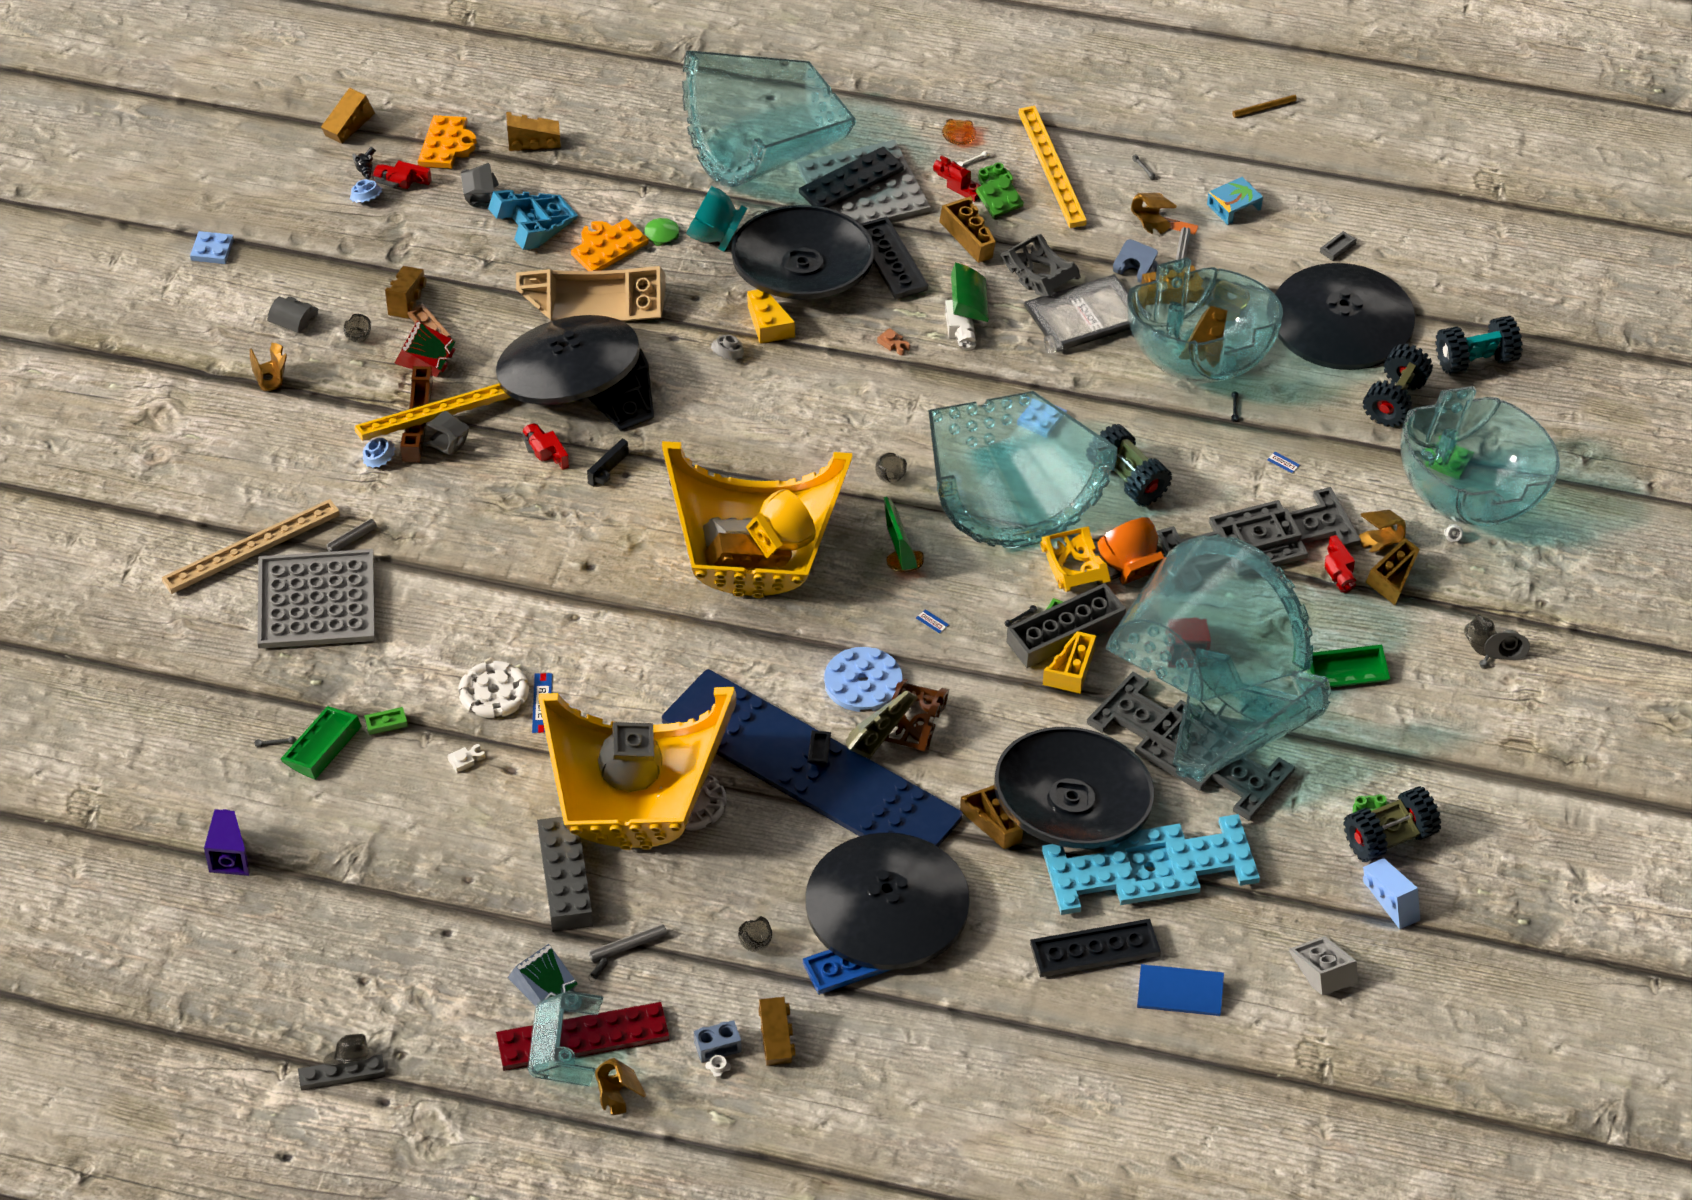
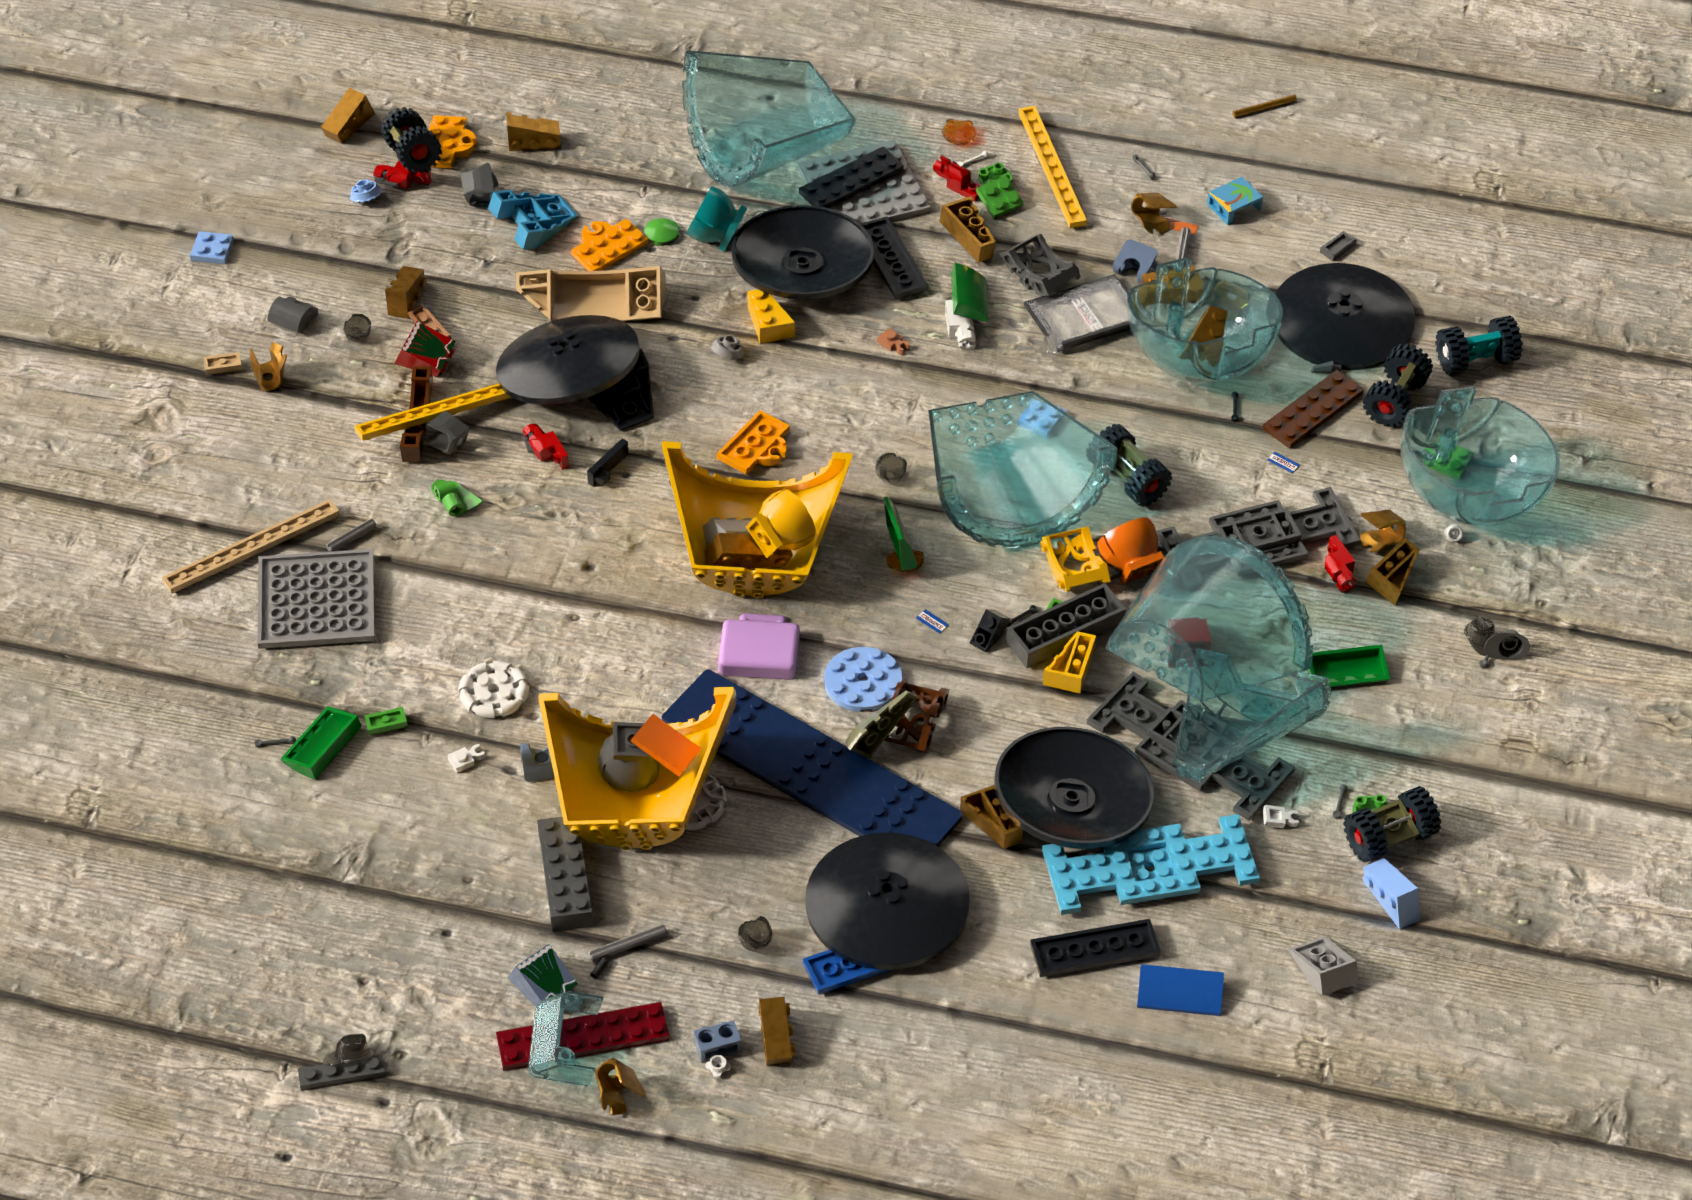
dark purple slope [204,809,250,876] -> none
black piece [352,146,376,180] -> none
light blue piece [362,438,396,468] -> none
sticker [532,673,552,733] -> none
black tile [807,730,831,765] -> none
none -> tan plate [203,352,242,375]
none -> black plate [381,107,442,173]
none -> bright green panel [431,479,482,517]
none -> sand blue piece [520,743,555,782]
none -> orange tile [631,714,702,777]
none -> light orange plate [716,410,790,475]
none -> lavender piece [718,613,800,680]
none -> black slope [970,609,1011,652]
none -> reddish brown plate [1263,370,1364,449]
none -> white plate [1263,805,1299,828]
none -> dark grey bar [1311,361,1341,374]
none -> dark grey hinge [1333,784,1348,819]

